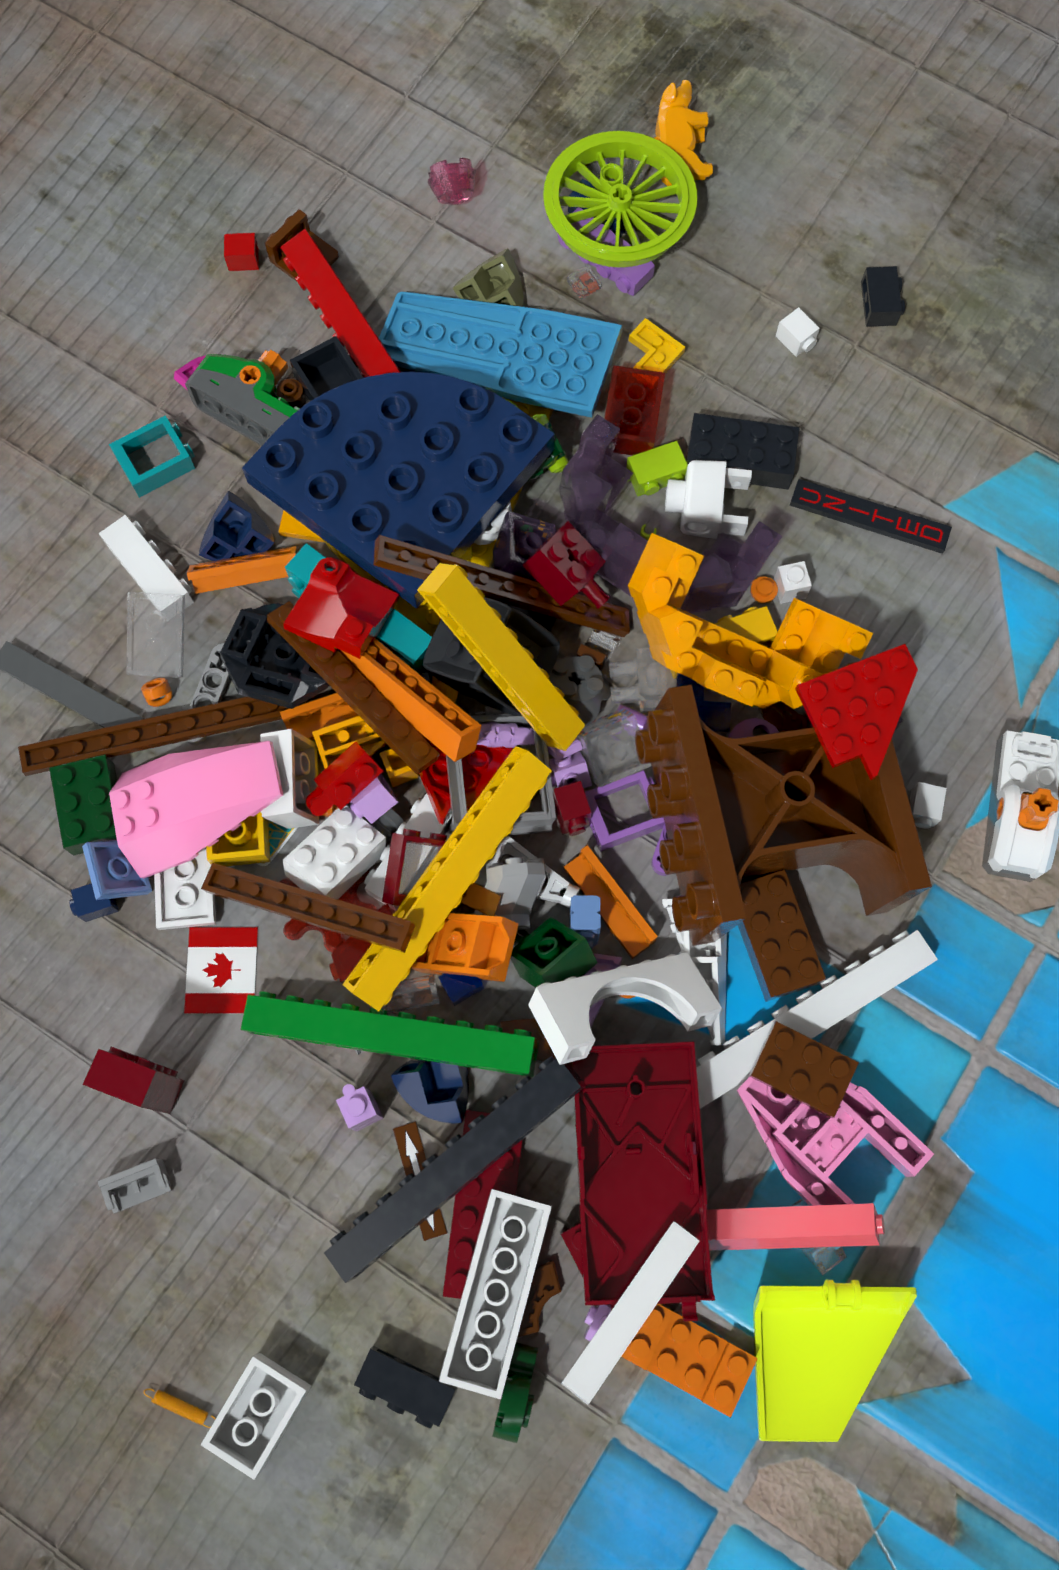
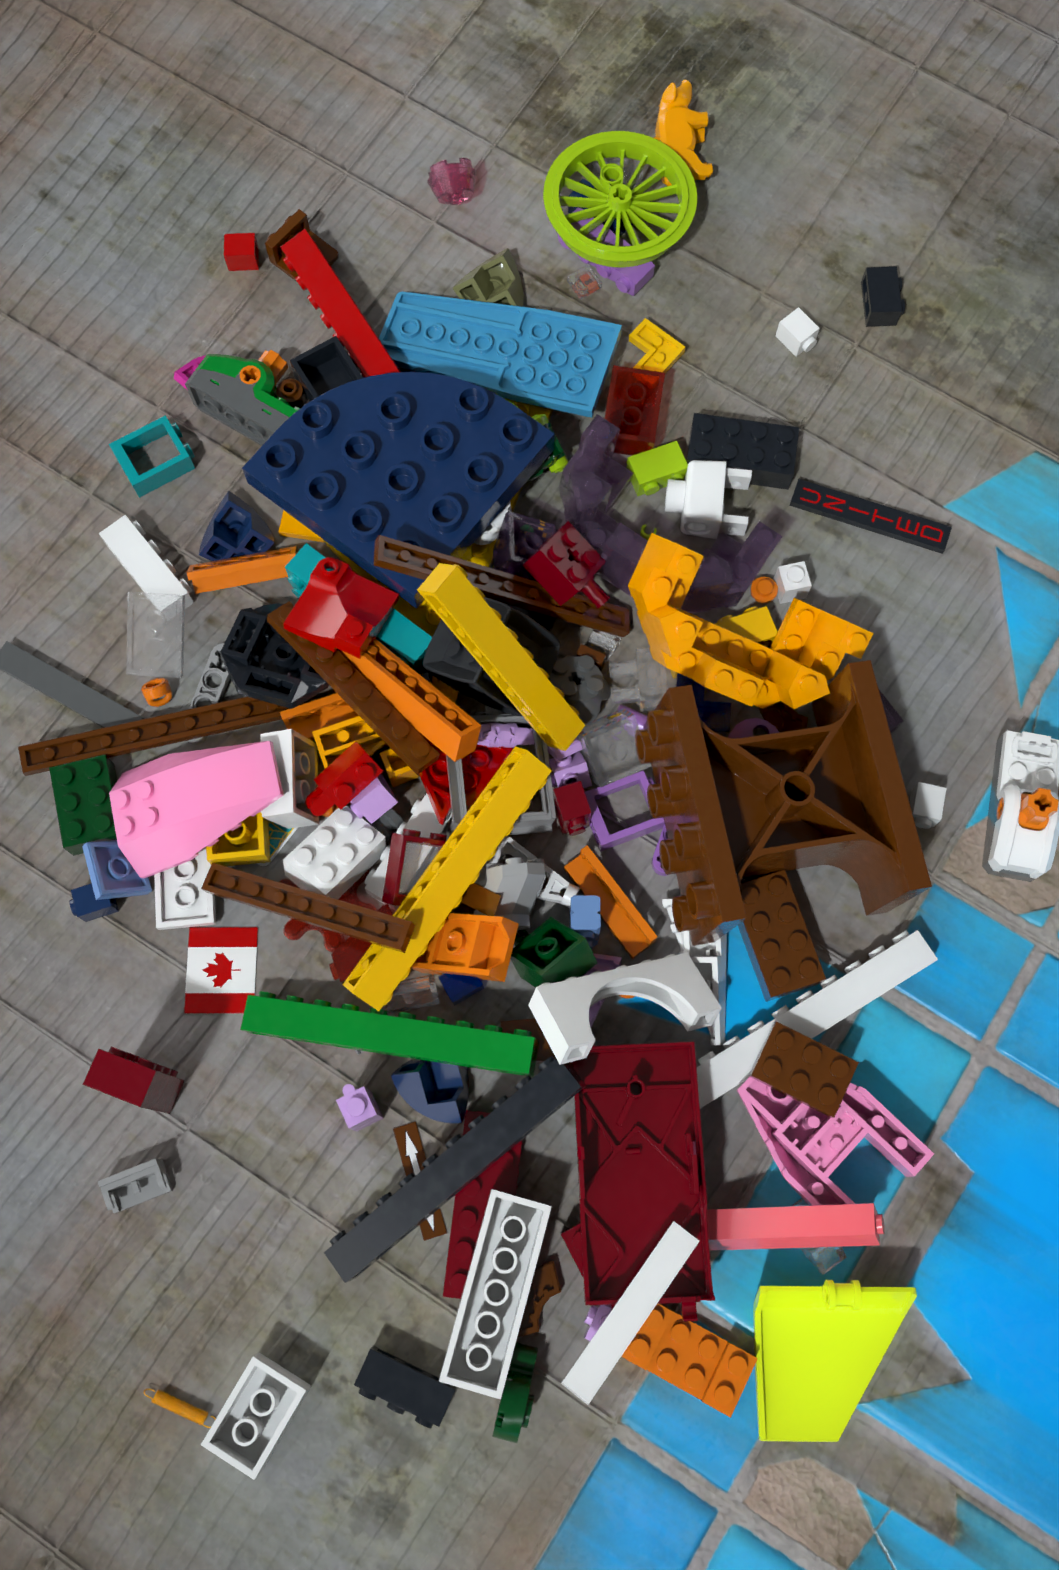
red wing [795,644,918,780] -> none

